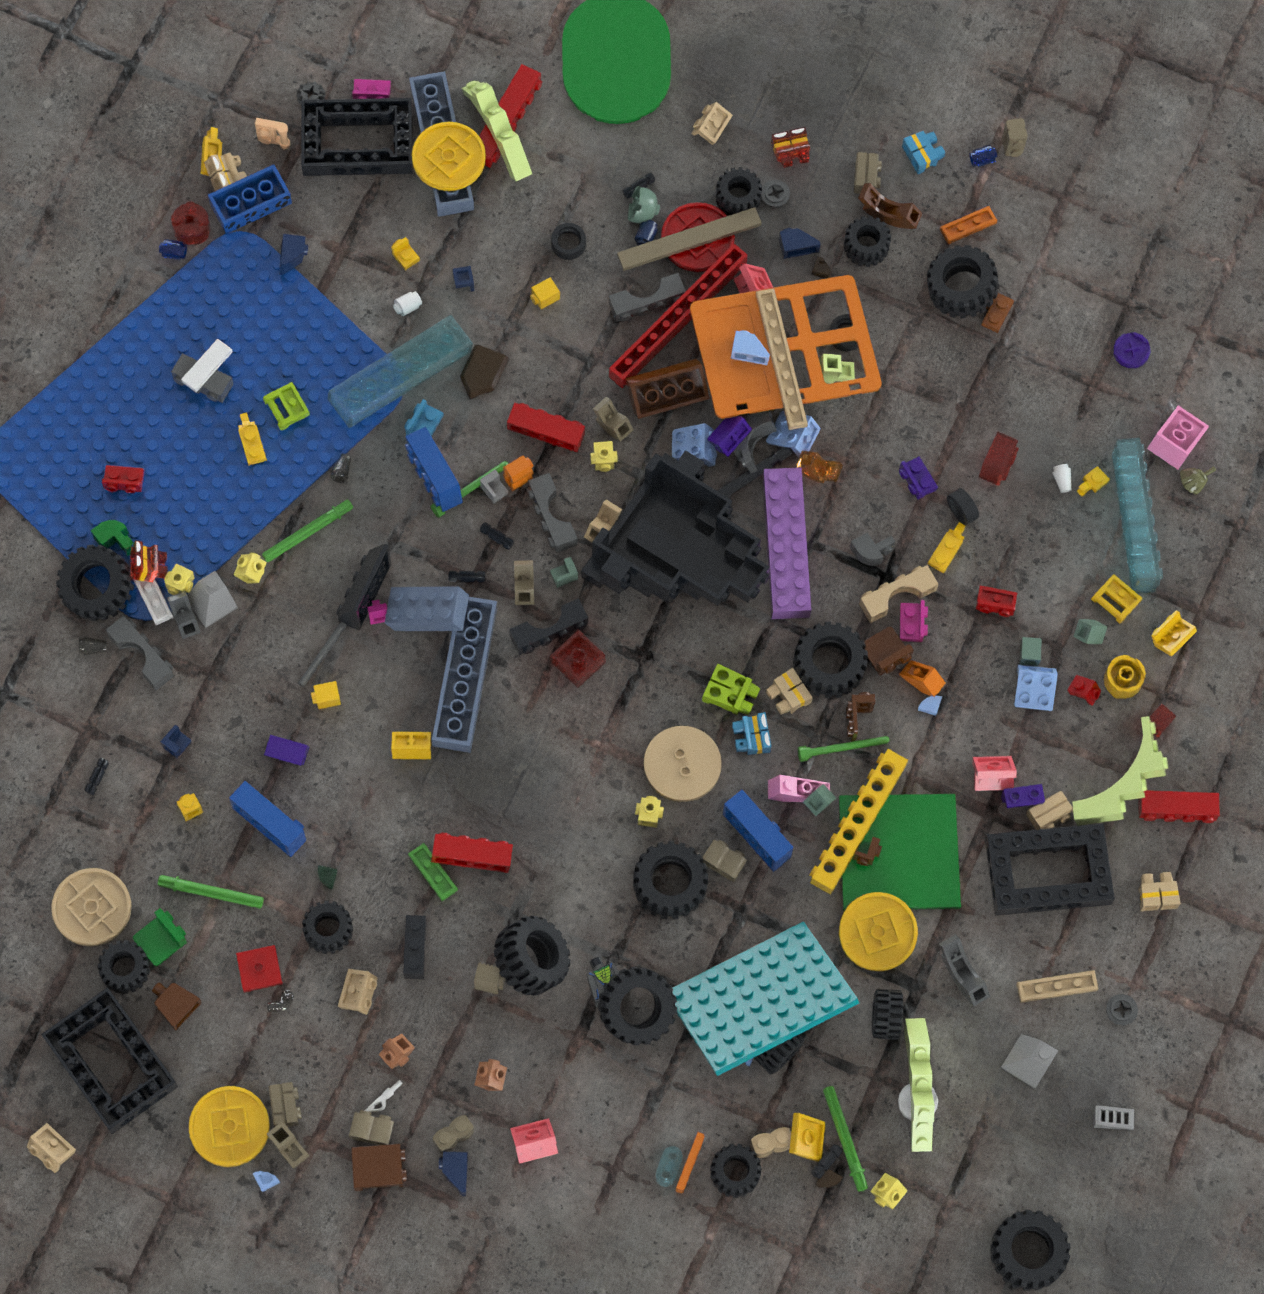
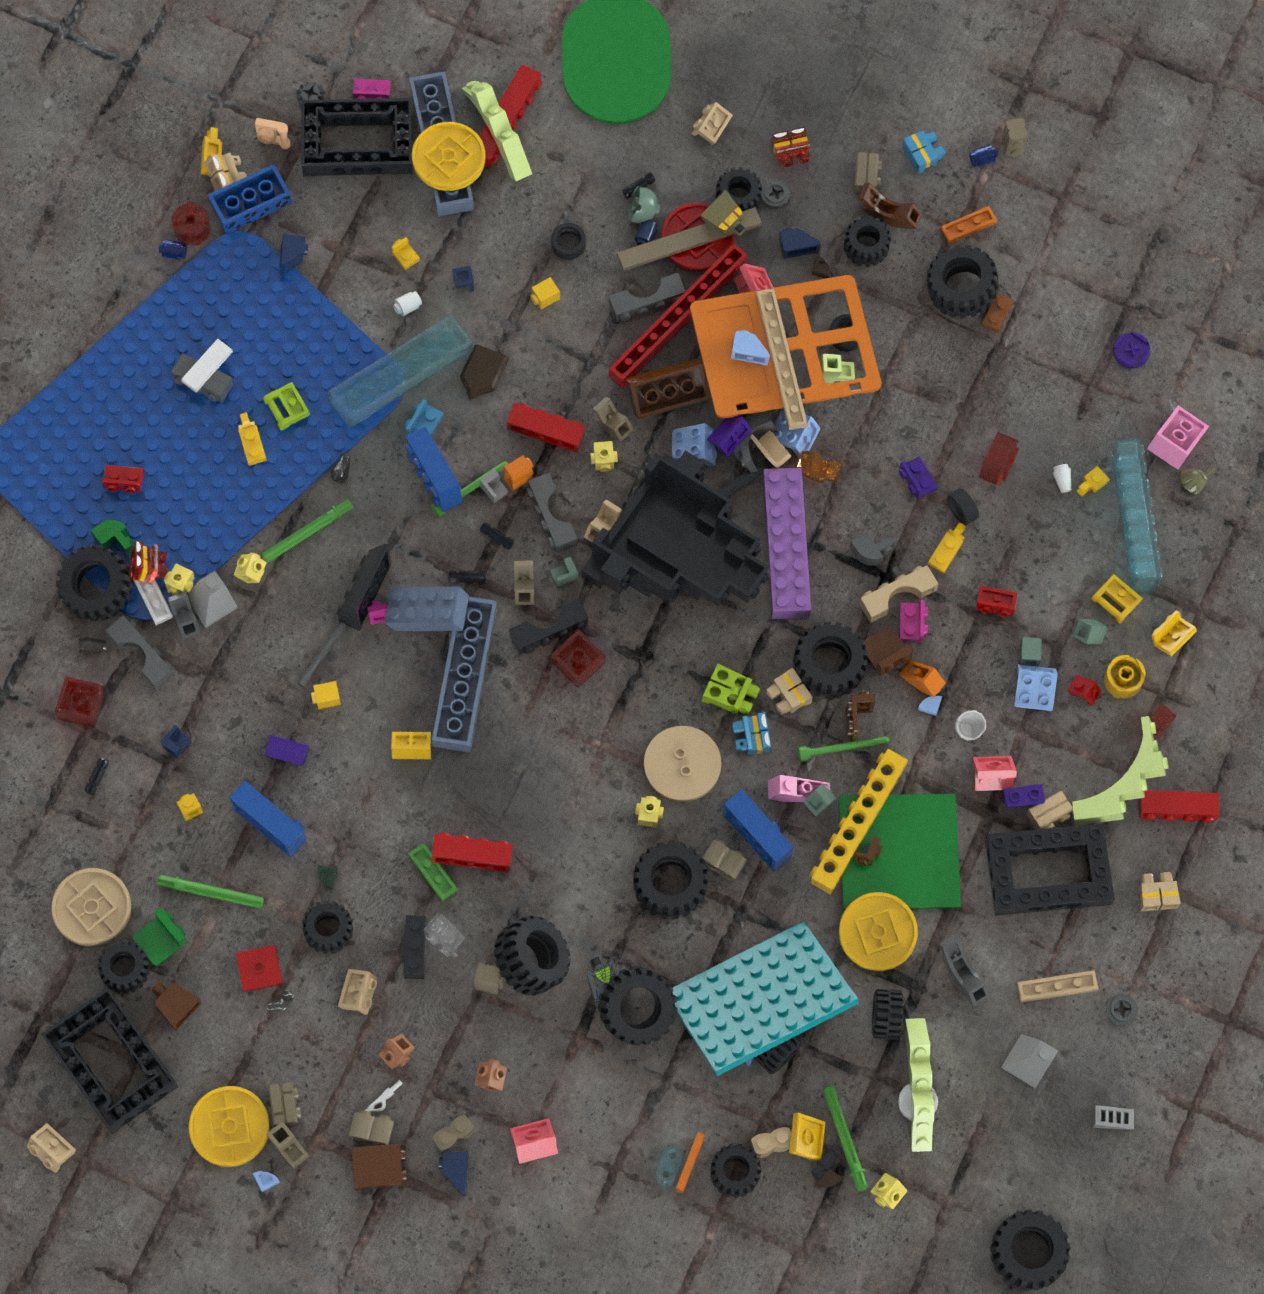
none -> clear red brick [55,676,106,728]
none -> clear bracket [423,912,466,958]
none -> olive torso [701,190,746,236]
none -> tan panel [750,430,792,469]
none -> white hair [955,710,986,741]

